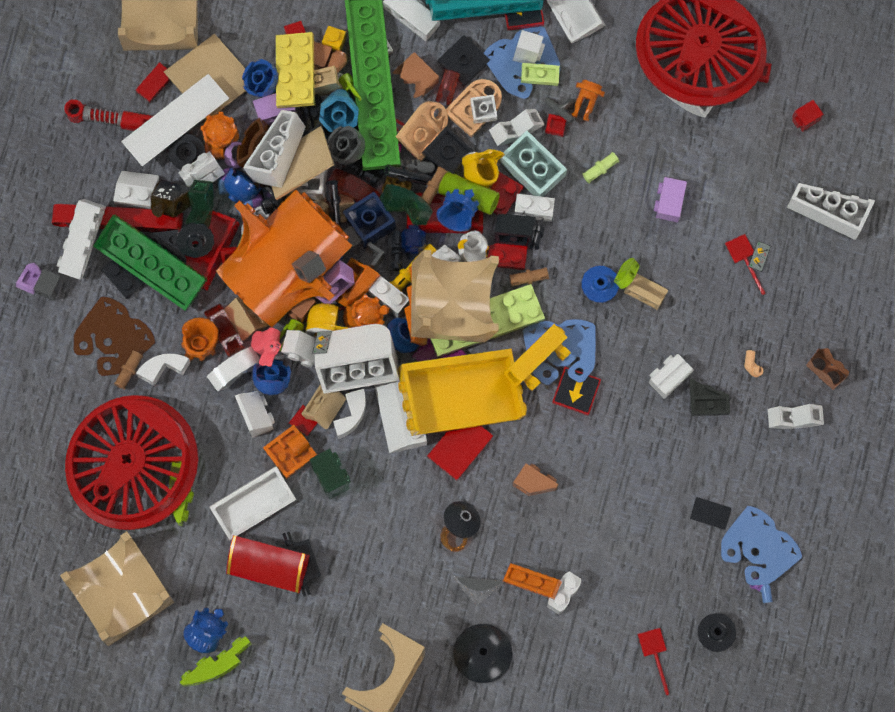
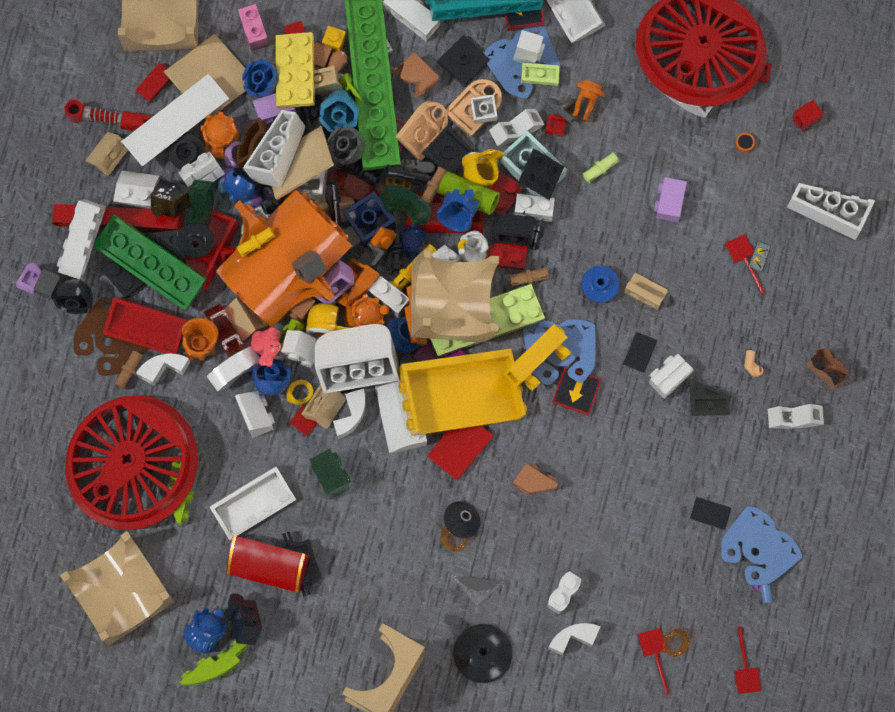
orange plate [263,425,317,479] -> none
light grey sticker [312,331,332,354] -> none
clear red hinge [435,69,461,105] -> none
orange tile [503,563,562,599] -> none
lime piece [614,258,640,289] -> none
black piece [697,613,736,652] -> none
none -> black cylinder [54,279,93,314]
none -> tan panel [86,132,128,176]
none -> red slope [103,296,189,354]
none -> black hinge [224,593,262,645]
none -> yellow pin [237,226,276,257]
none -> bright pink brick [238,4,269,51]
none -> yellow piece [286,380,314,405]
none -> orange plate [370,227,397,250]
none -> black hinge [518,148,564,200]
none -> white brick [548,623,600,655]
none -> black sticker [623,332,657,373]
none -> clear orange piece [662,629,689,657]
none -> red piece [734,626,761,694]
none -> tile [735,133,755,153]

